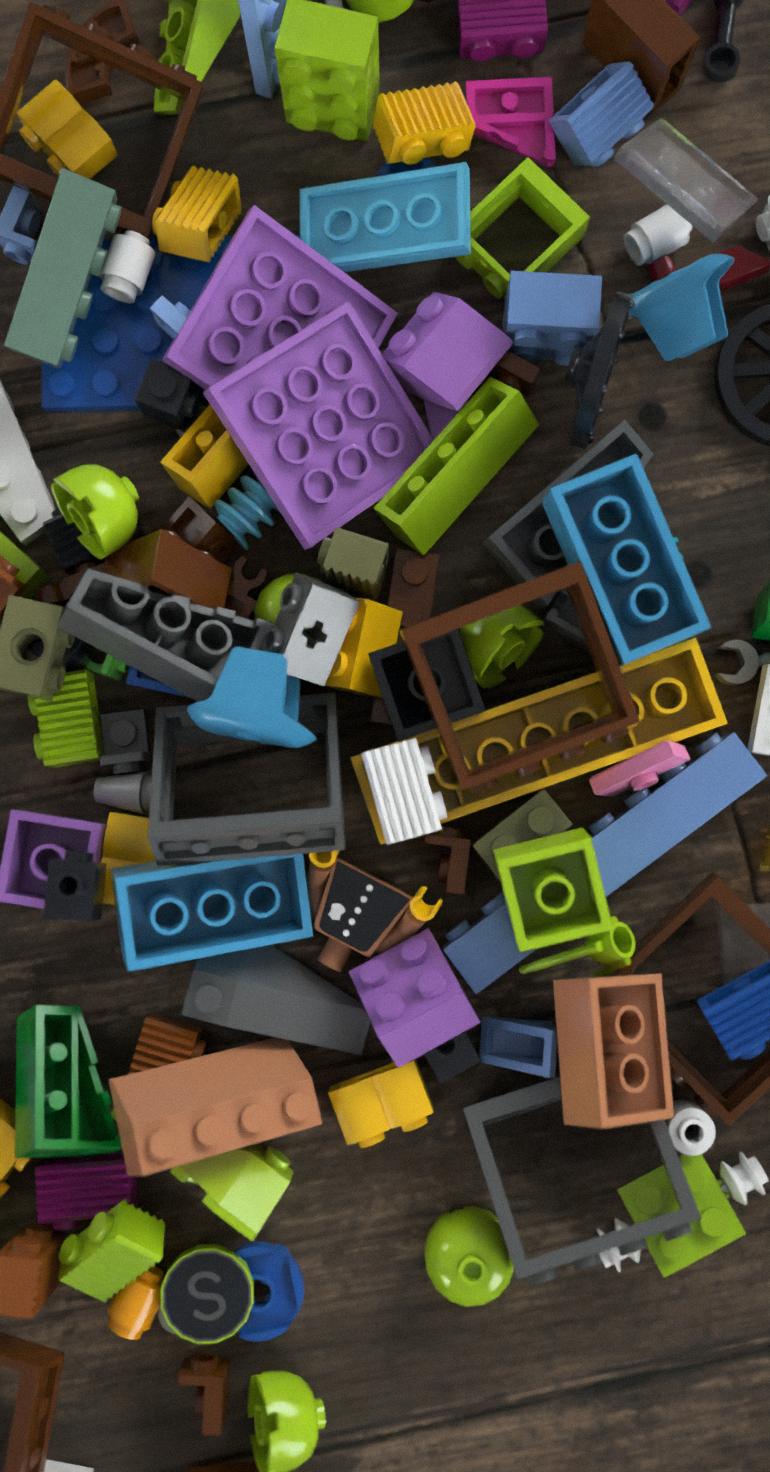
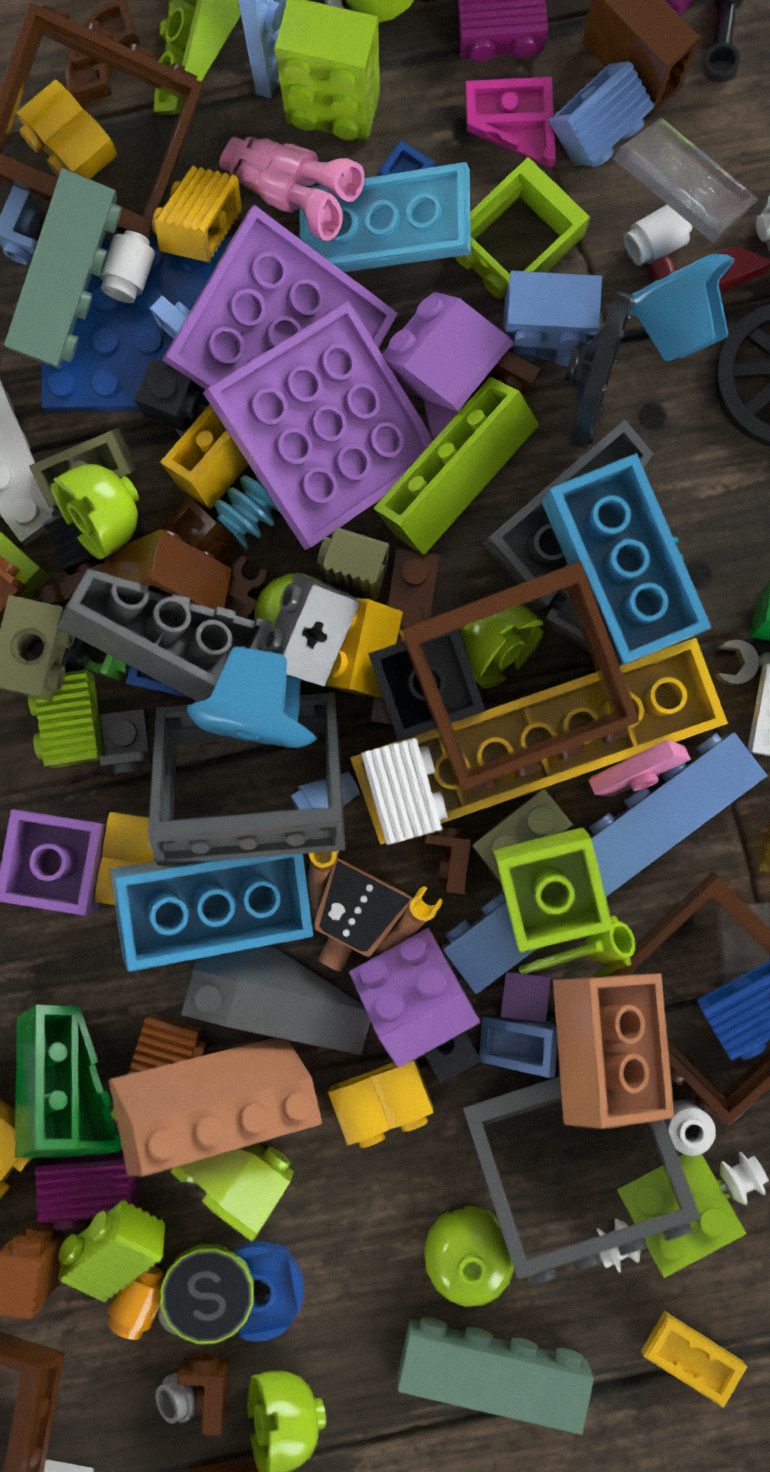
black brick [43,851,107,921] -> none
light grey cone [94,771,152,815] -> none
yellow brick [372,81,476,165] -> none
none -> olive brick [29,428,137,508]
none -> light grey plate [155,1373,197,1423]
none -> bright pink piece [219,137,364,241]
none -> light blue cone [290,771,360,810]
none -> sand green brick [398,1317,594,1435]
none -> medium lavender tile [500,971,551,1023]
none -> yellow plate [641,1311,747,1408]

